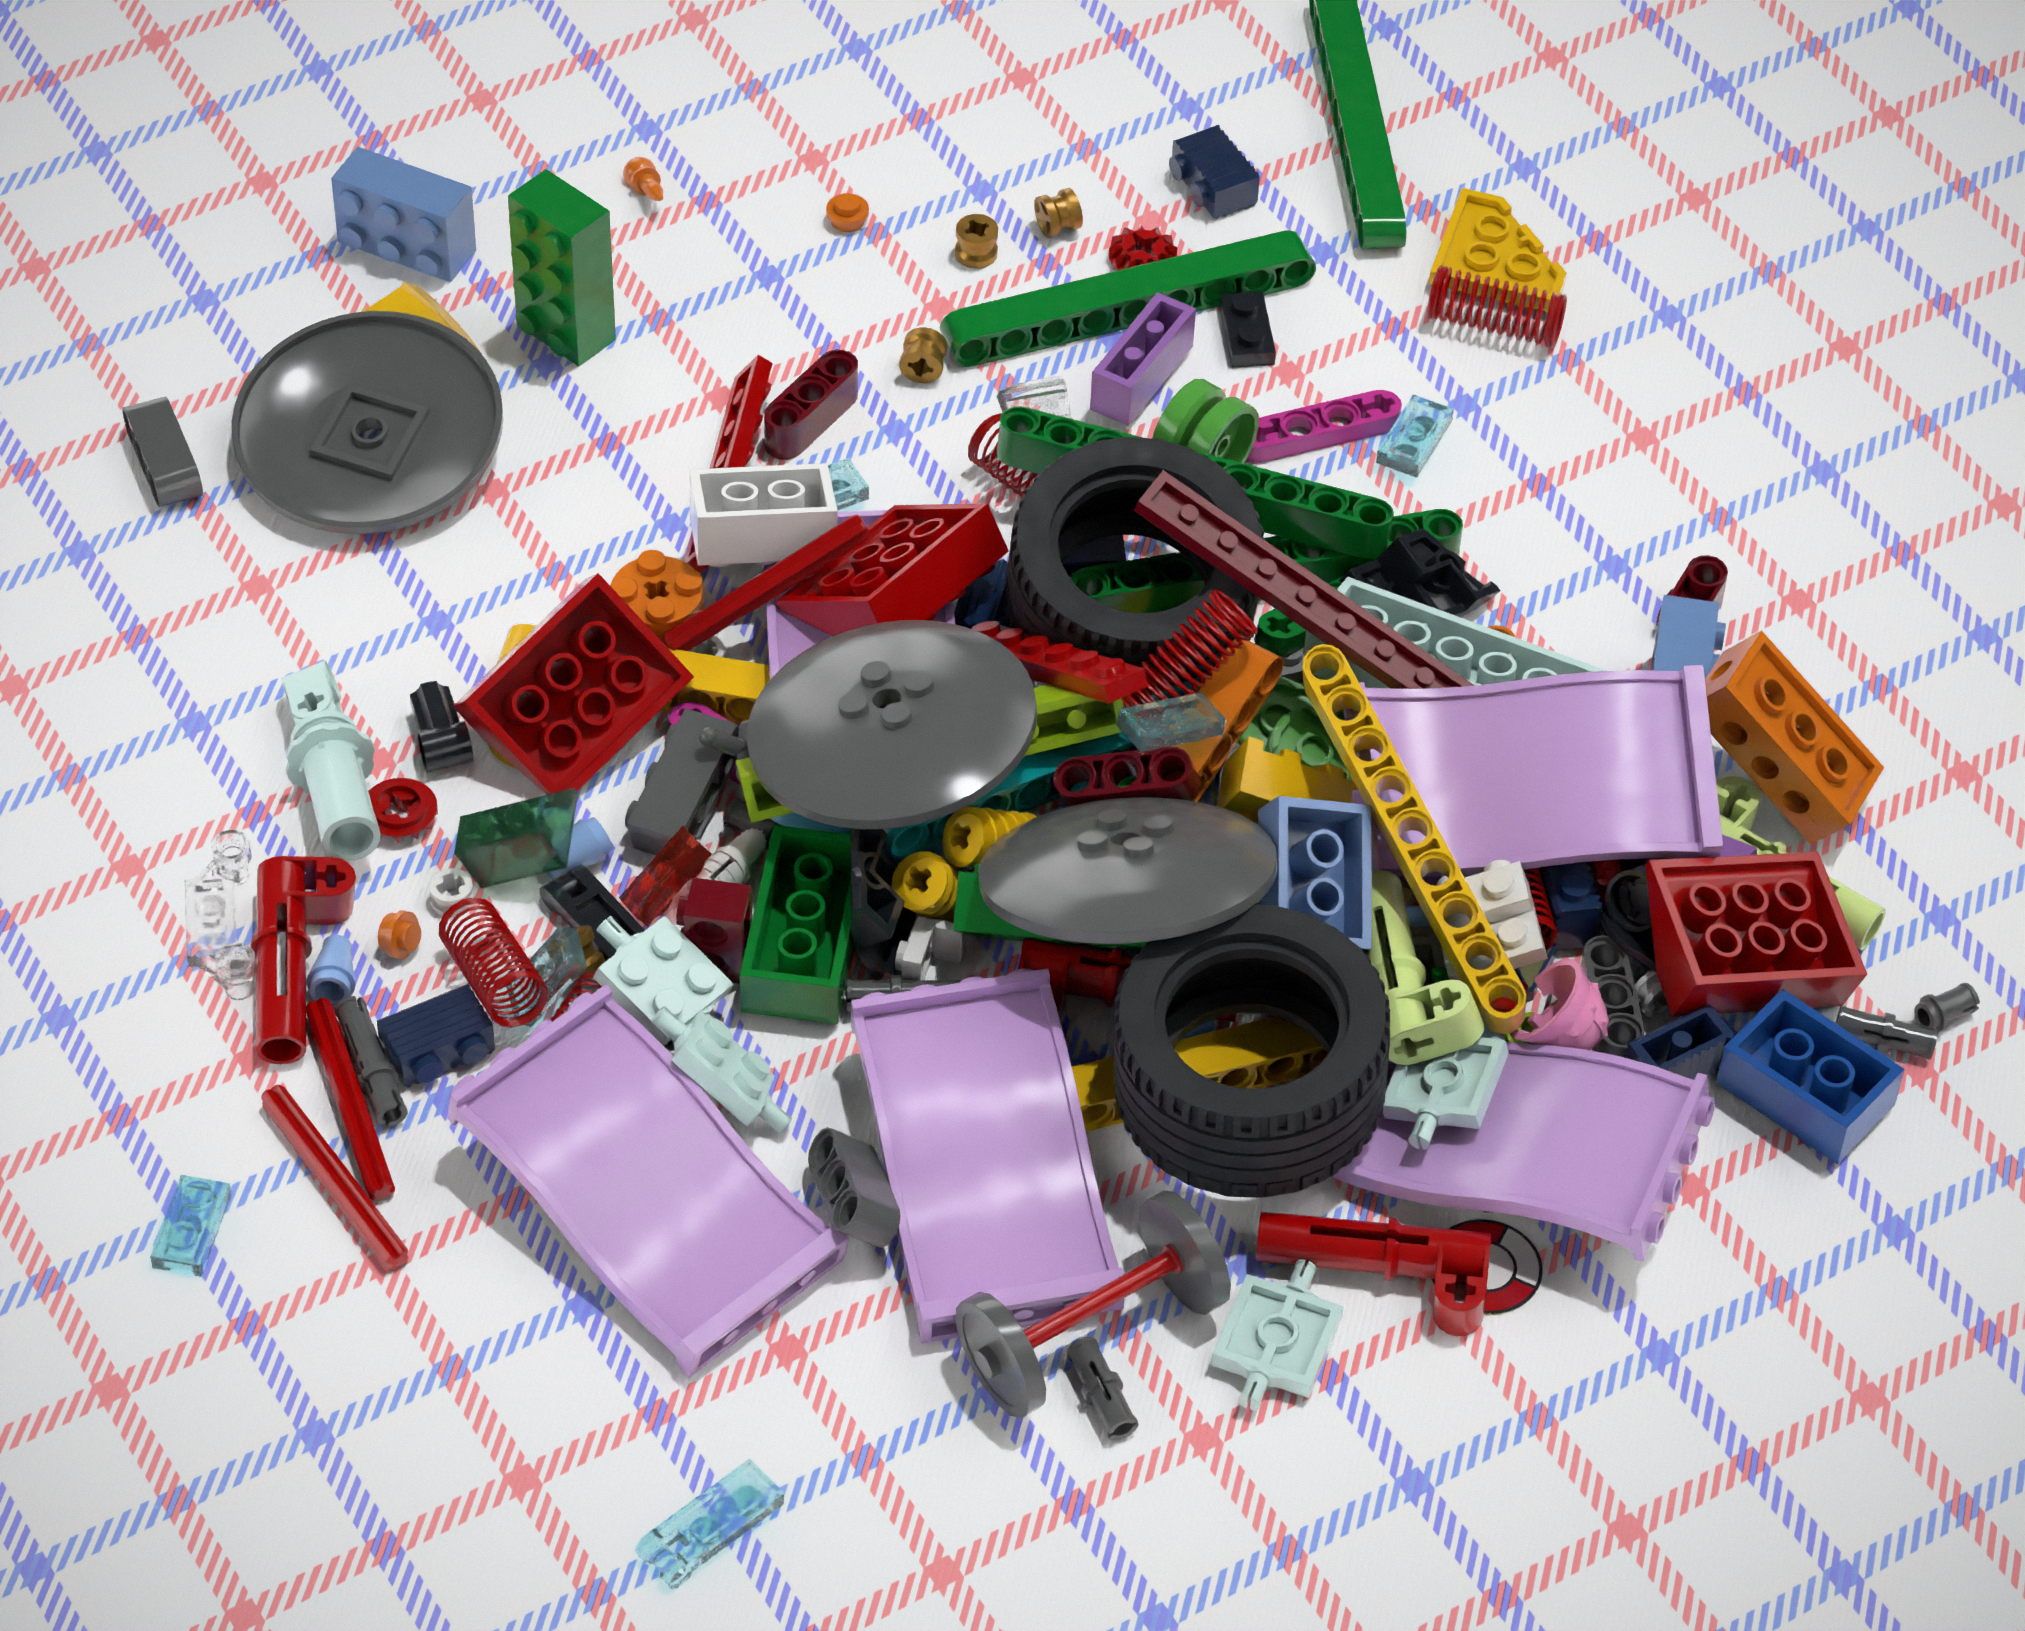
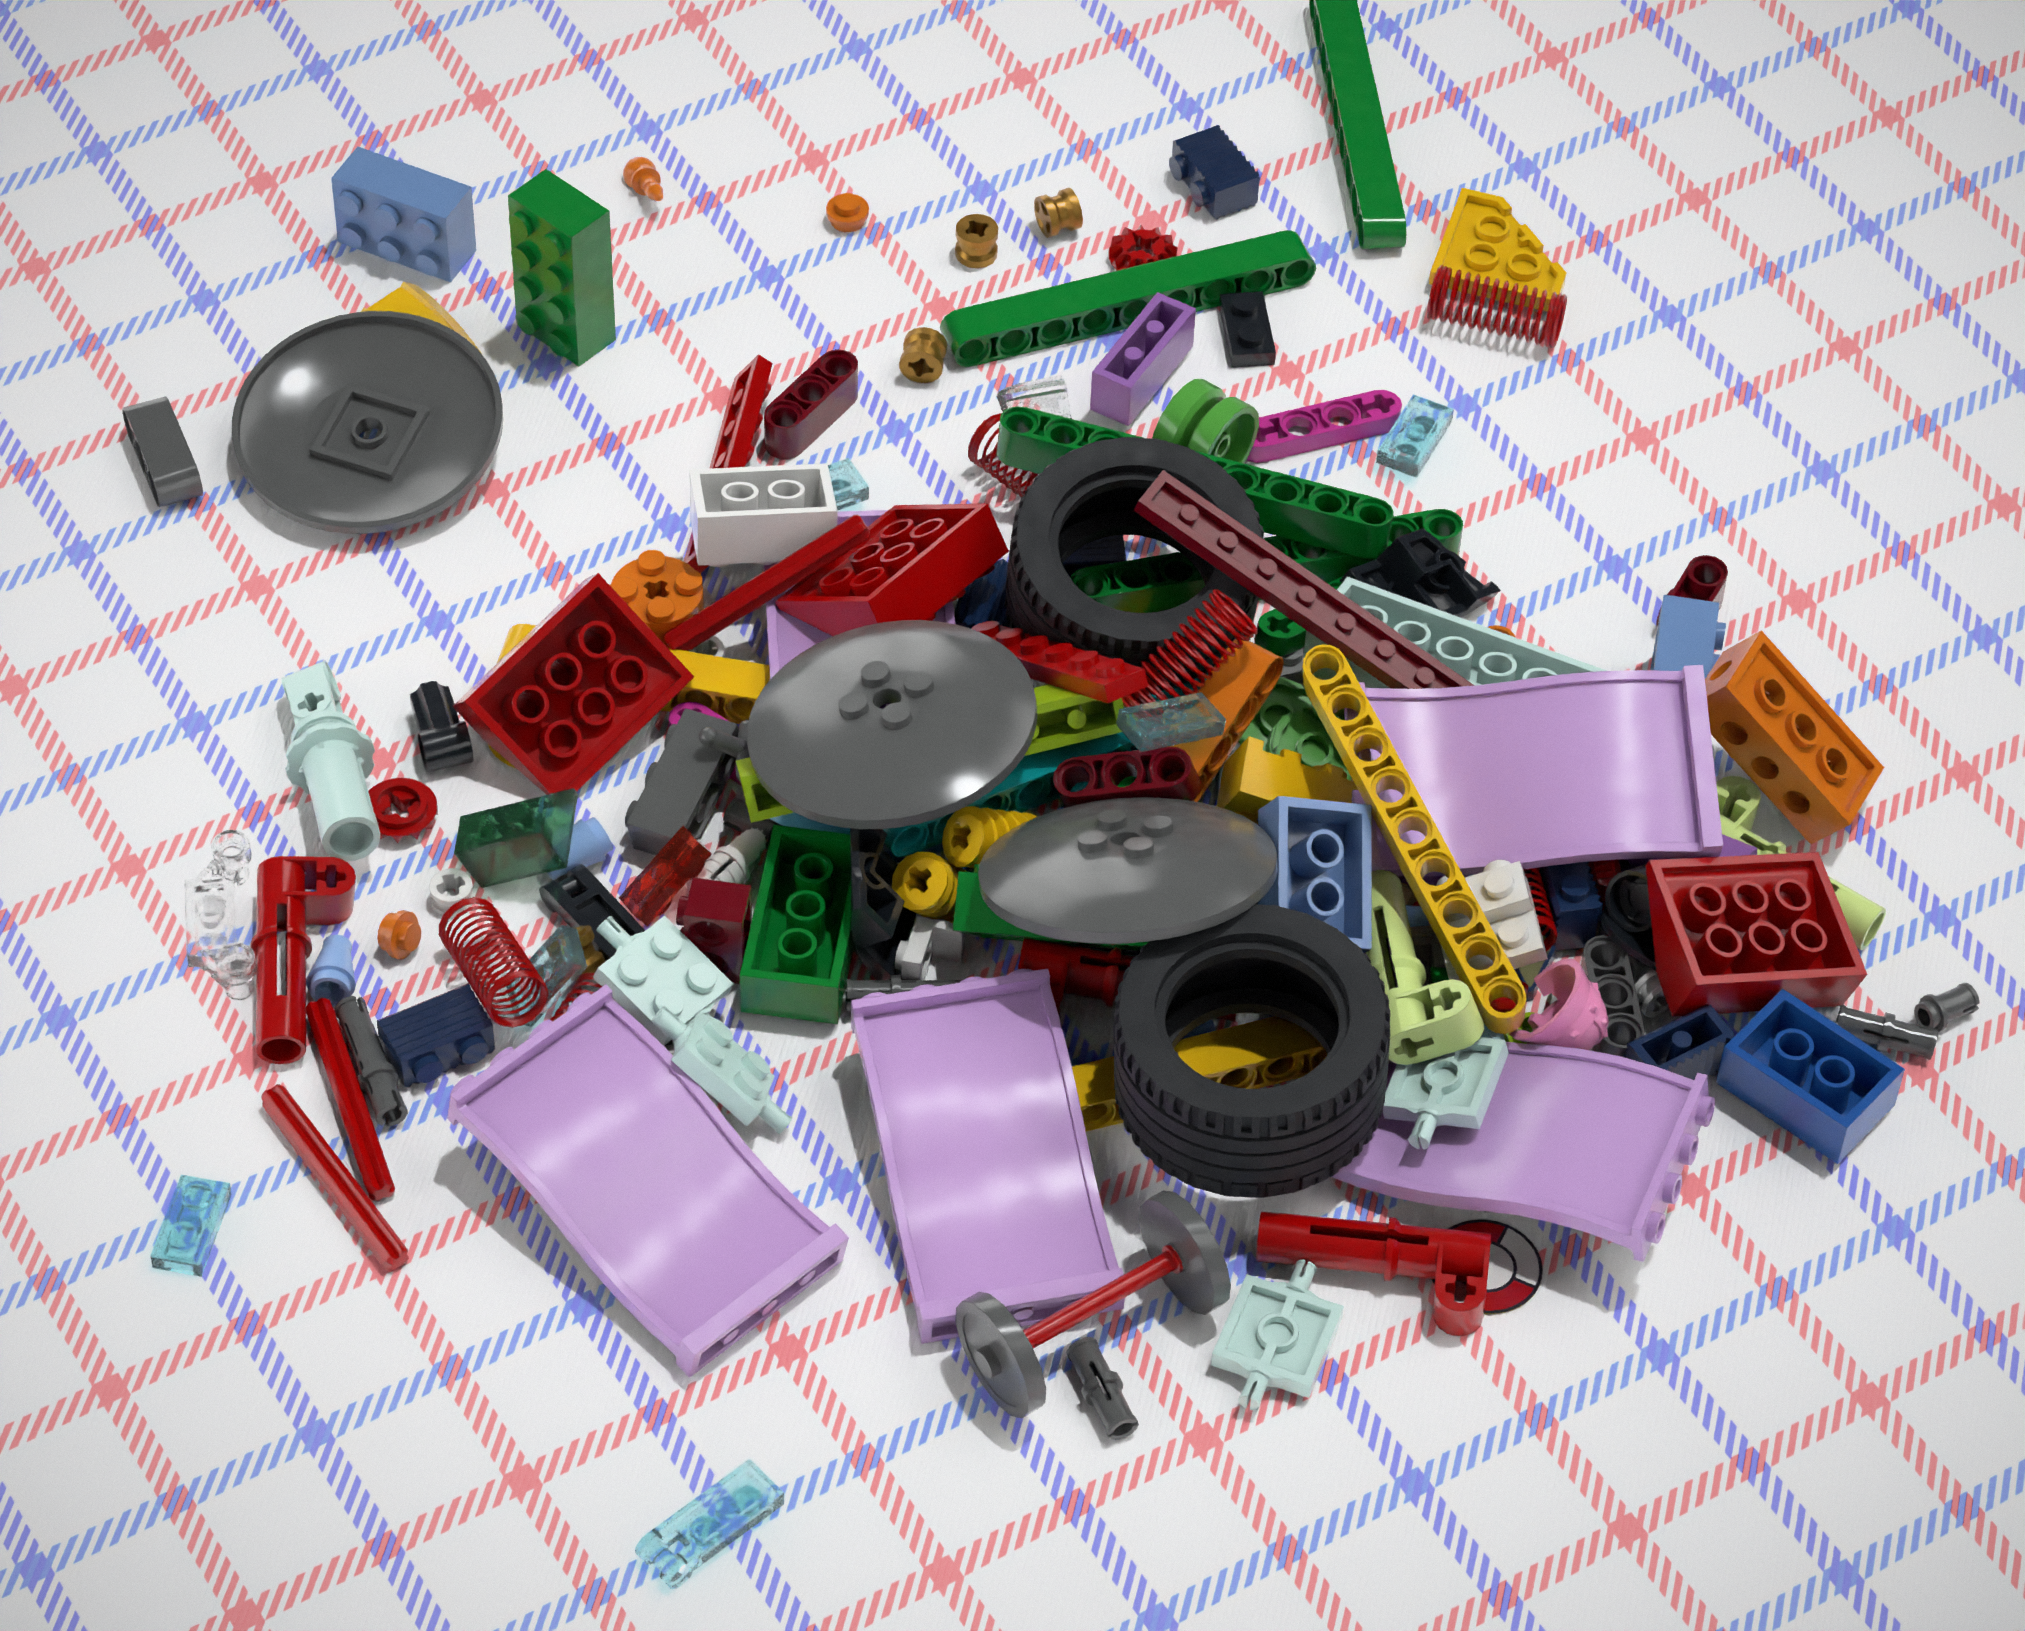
dark grey beam [808,1127,901,1248] -> none

